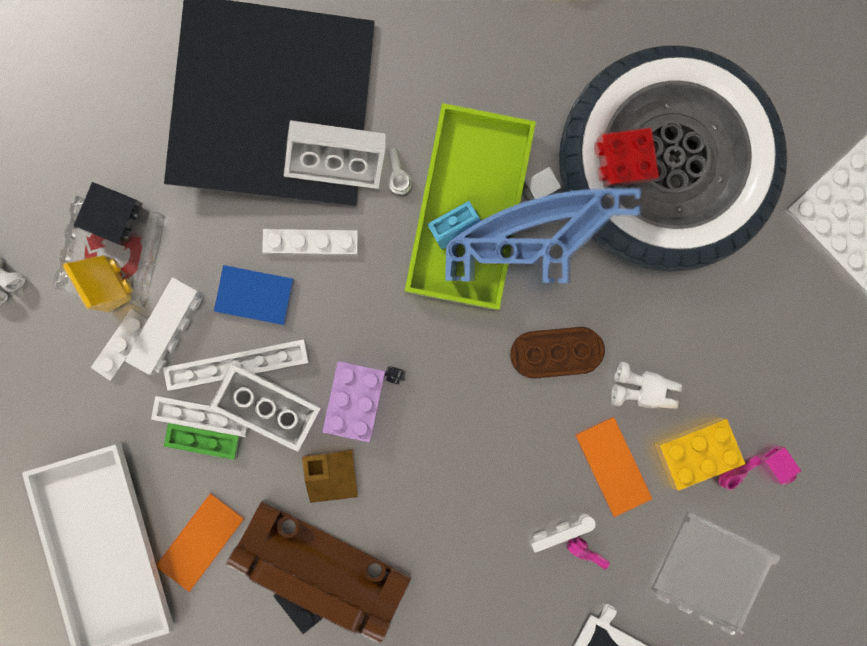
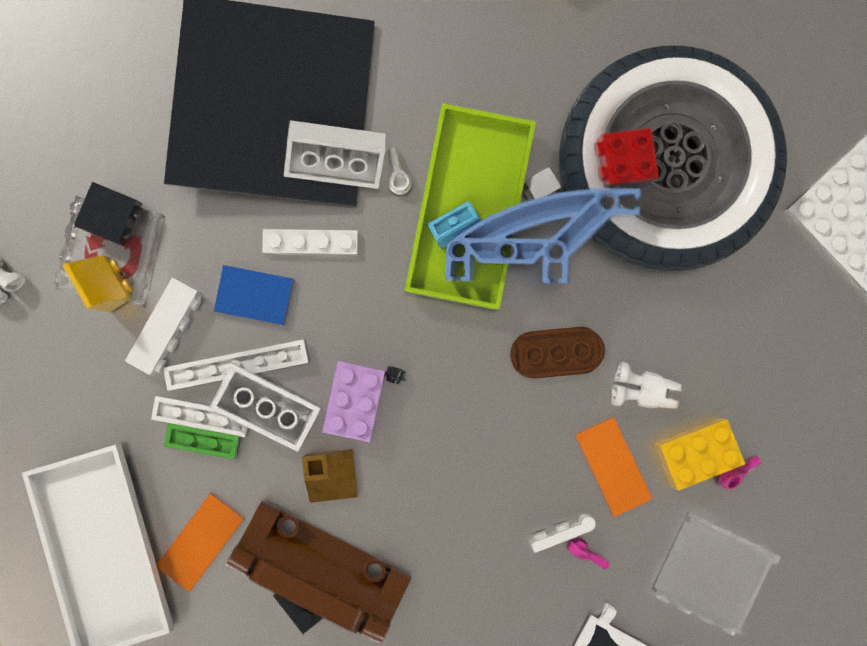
white plate [91,309,148,381] -> none
dark pink brick [759,445,801,485] -> none

